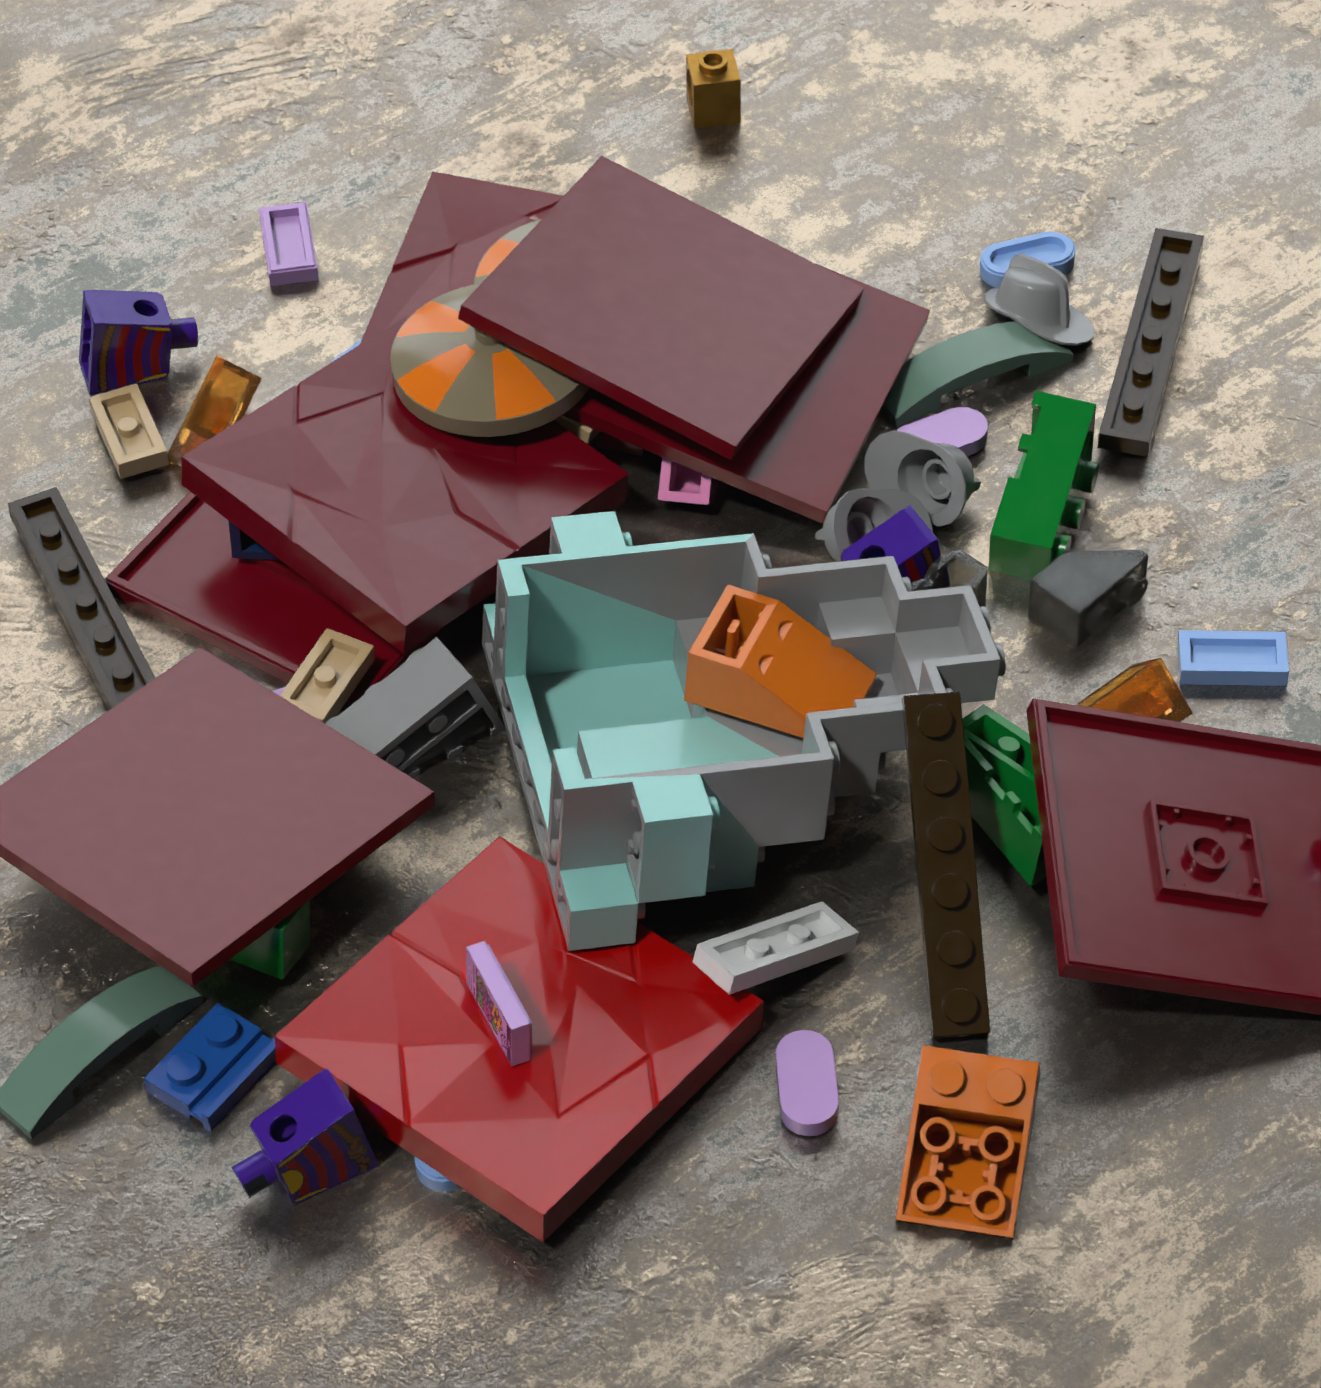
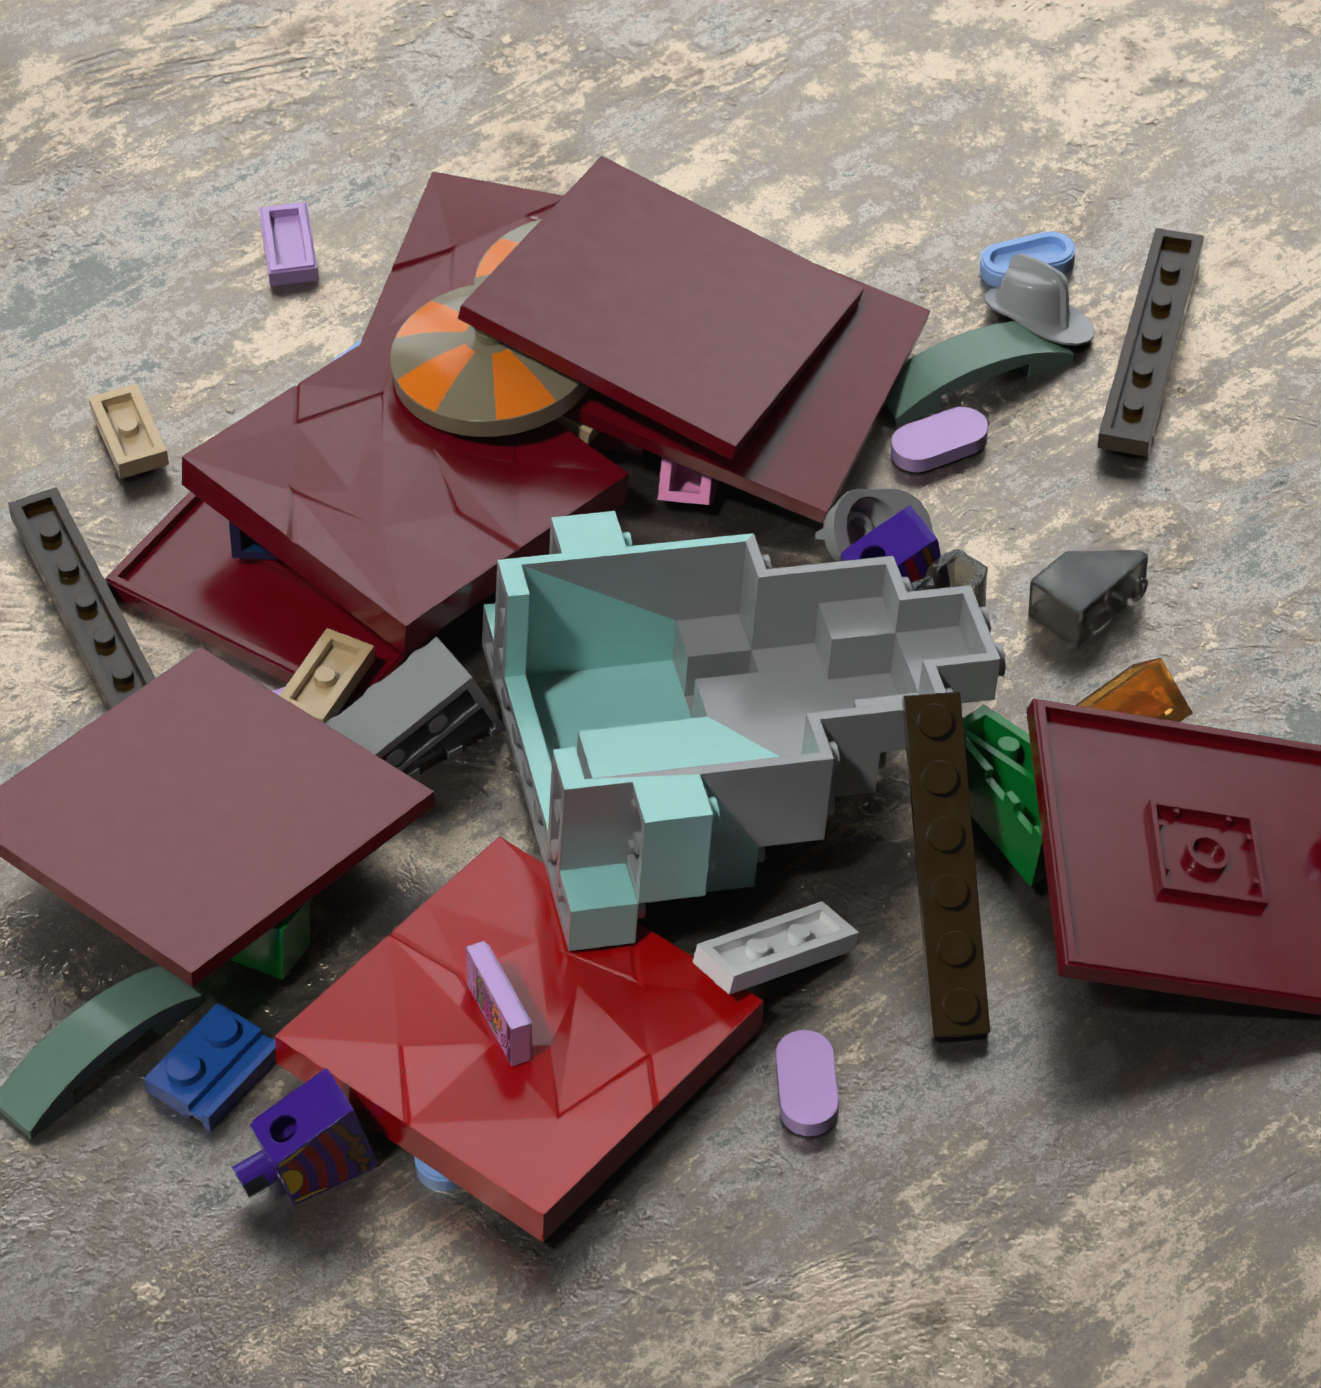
dark purple torso [79,290,198,395] -> none
clear orange brick [168,355,262,466] -> none
orange slope [684,585,877,738] -> none
pearl gold brick [686,49,741,129] -> none
light grey piece [865,430,981,527] -> none
orange slope [895,1045,1041,1239] -> none
green wedge [988,390,1099,584] -> none
light blue tile [1177,630,1289,686] -> none

